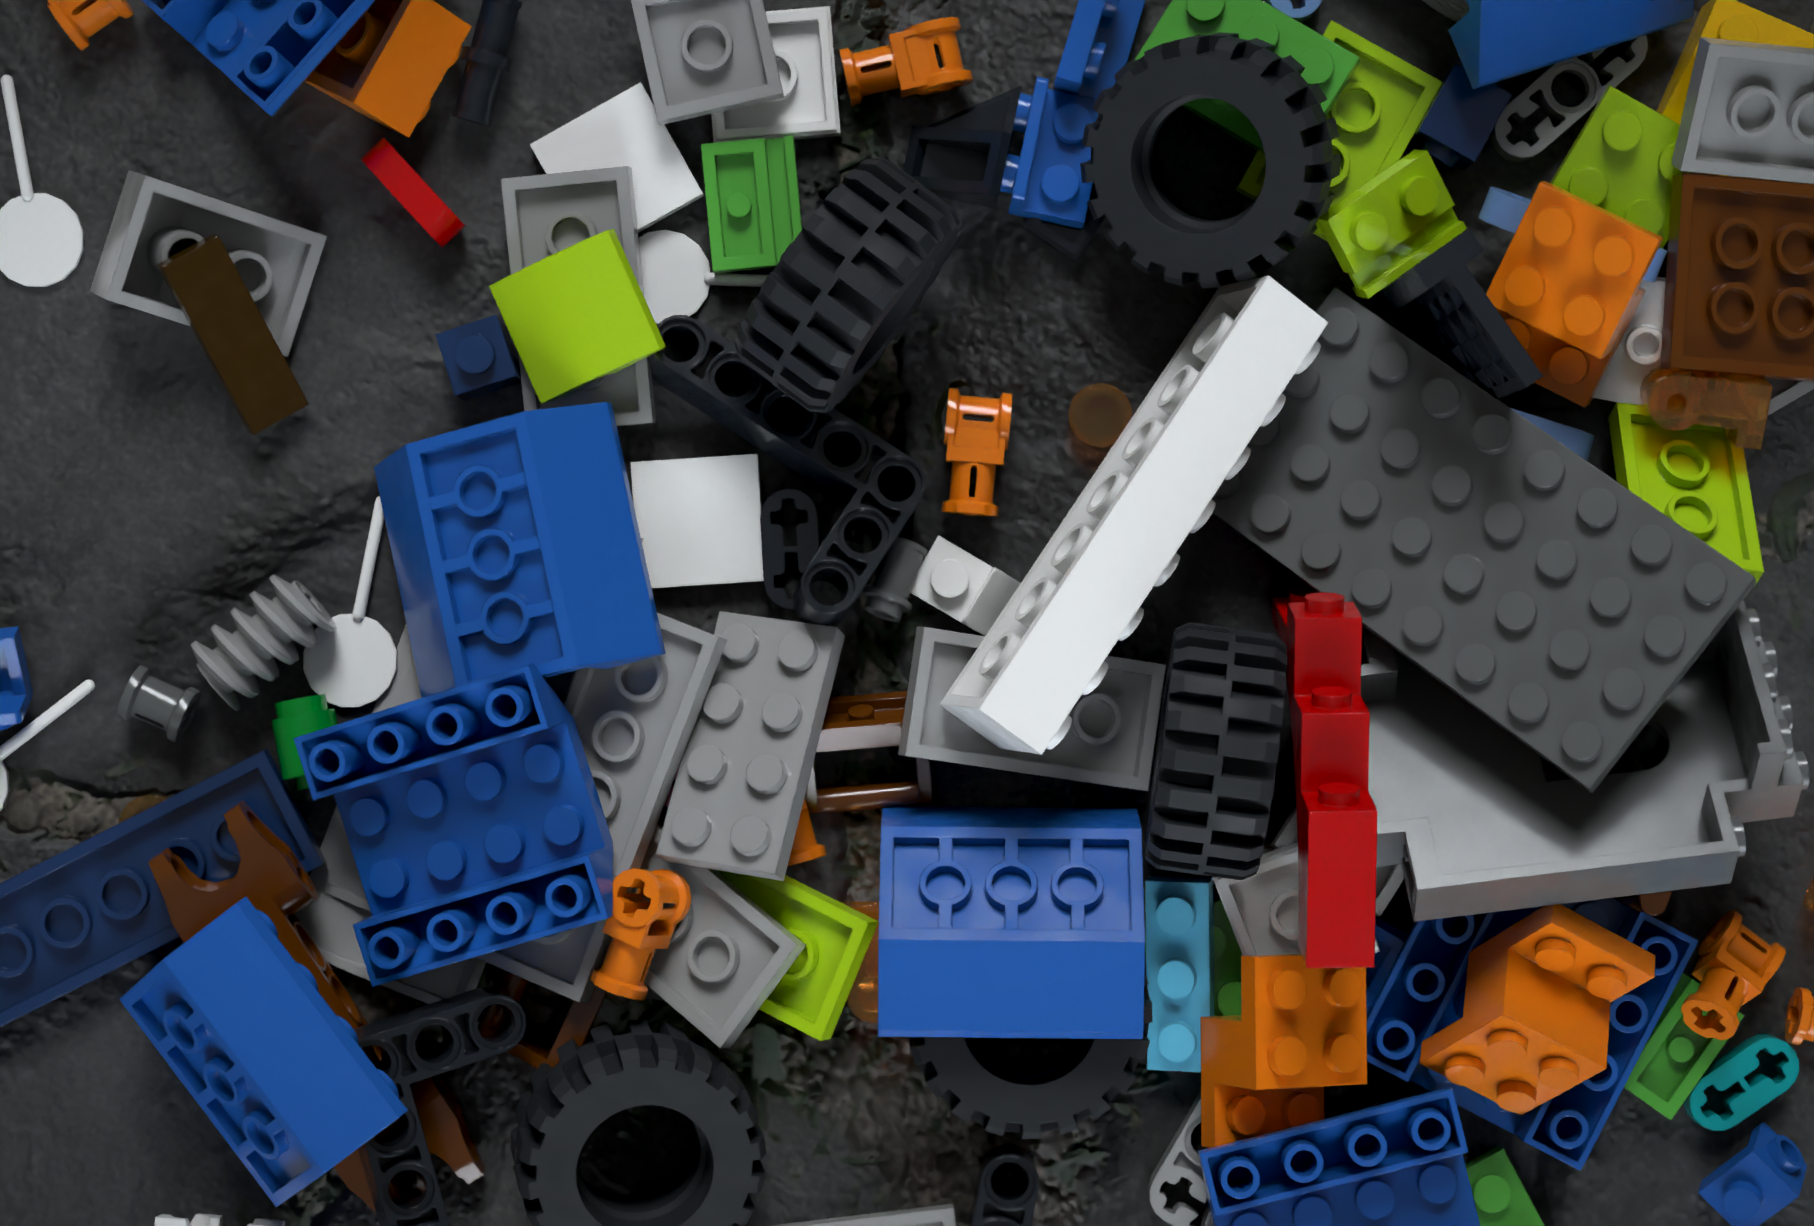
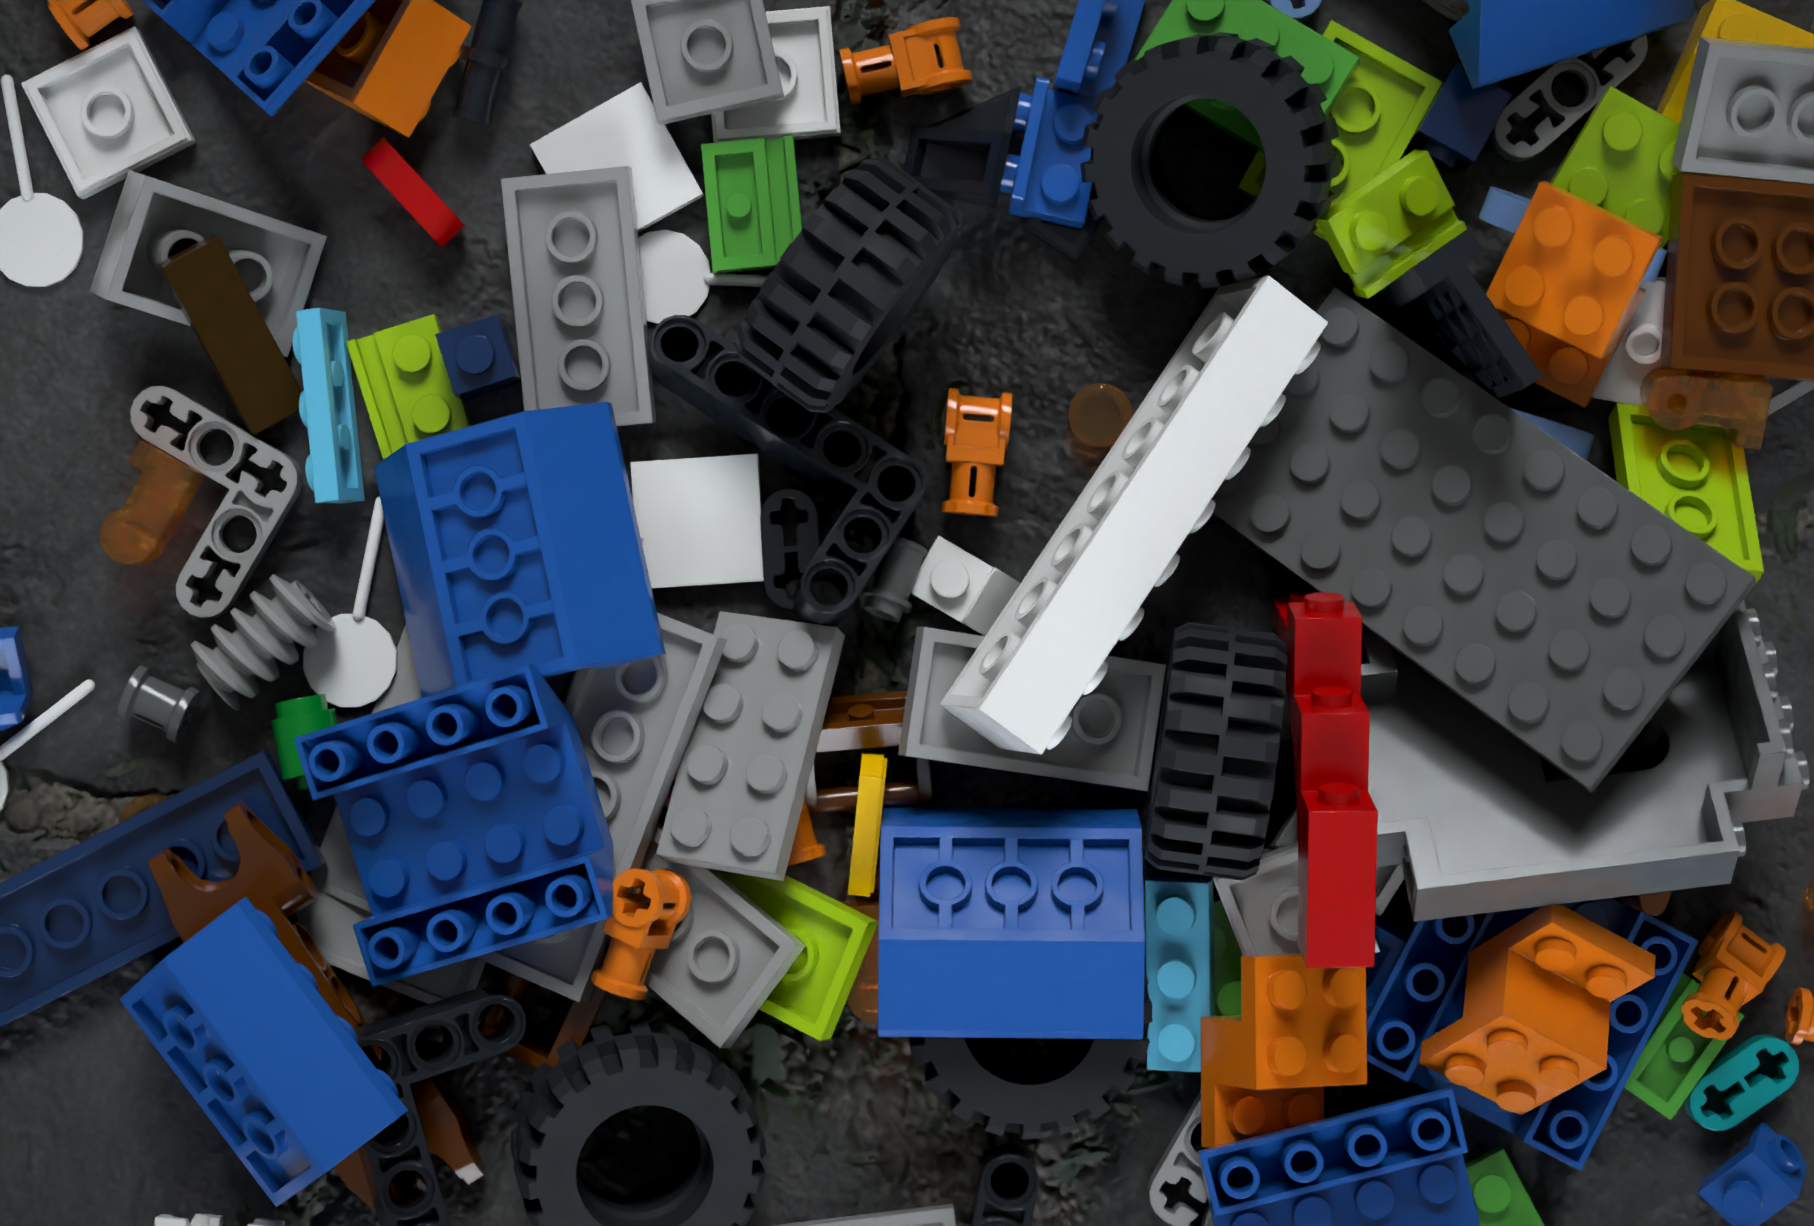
lime slope [489,229,666,404] -> none
none -> white tile [21,26,196,200]
none -> clear orange leg [100,440,206,565]
none -> light grey beam [130,386,303,618]
none -> medium azure plate [292,308,365,504]
none -> lime plate [346,314,472,460]
none -> yellow tile [848,752,887,897]

